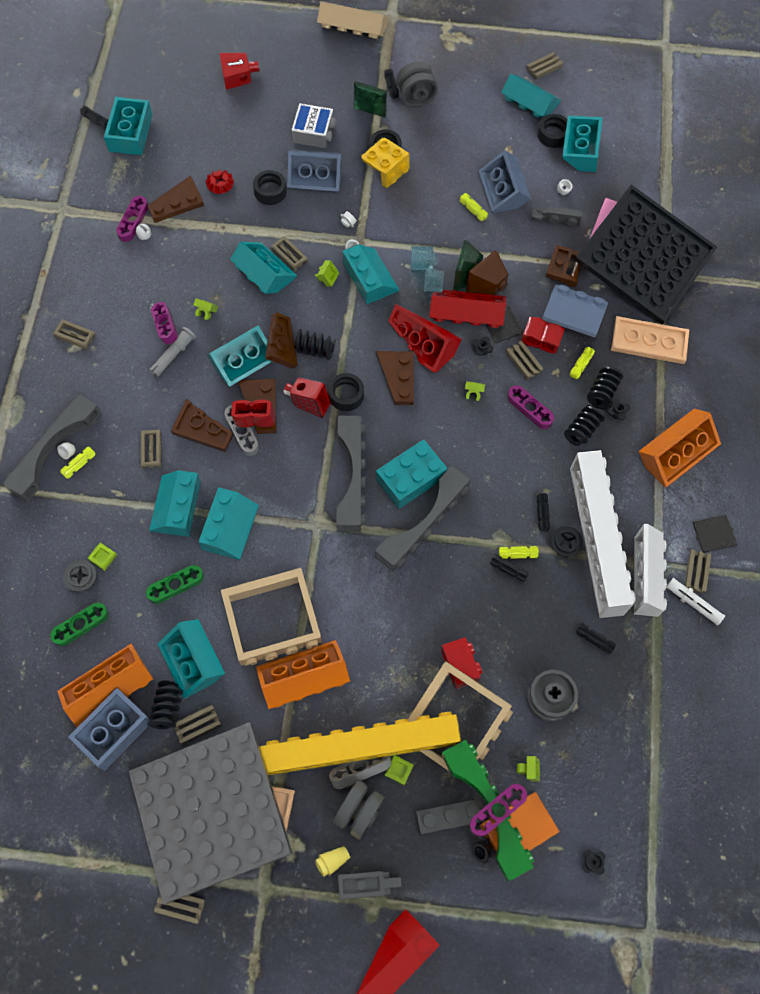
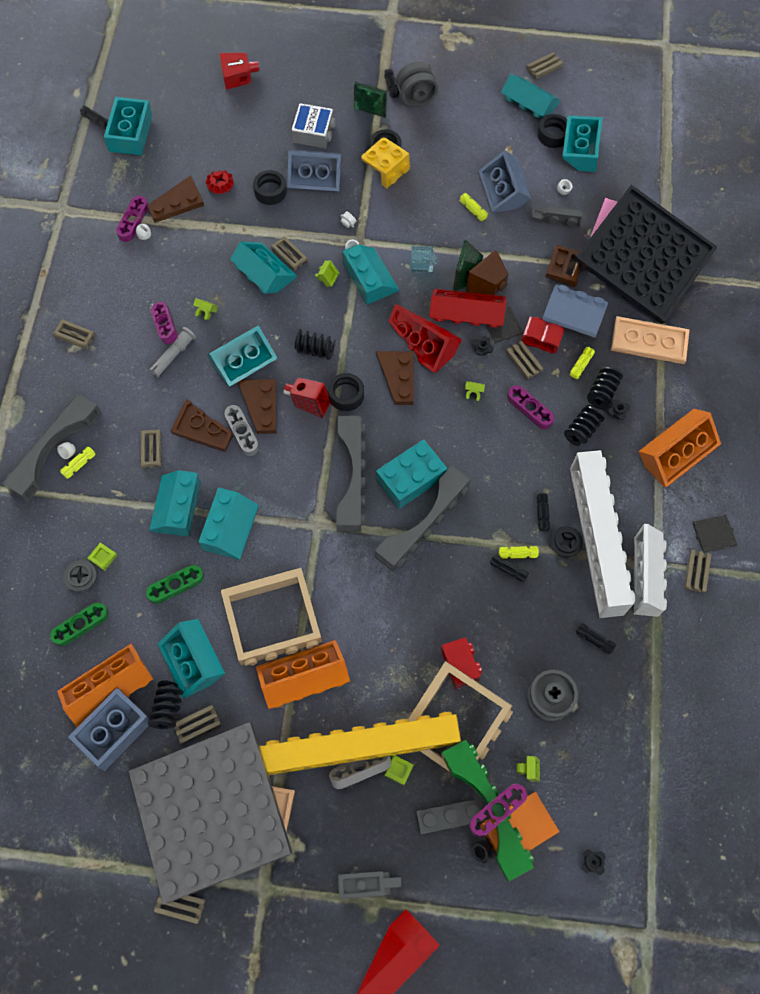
red brick [231,400,275,428] -> none
reddish brown wing [265,312,298,369] -> none
light yellow cone [315,846,350,877] -> none
tan slope [317,1,389,39] -> none
dark grey wheel [333,780,385,841] -> none
clear light blue brick [424,269,444,293] -> none
white pin [666,577,725,626] -> none

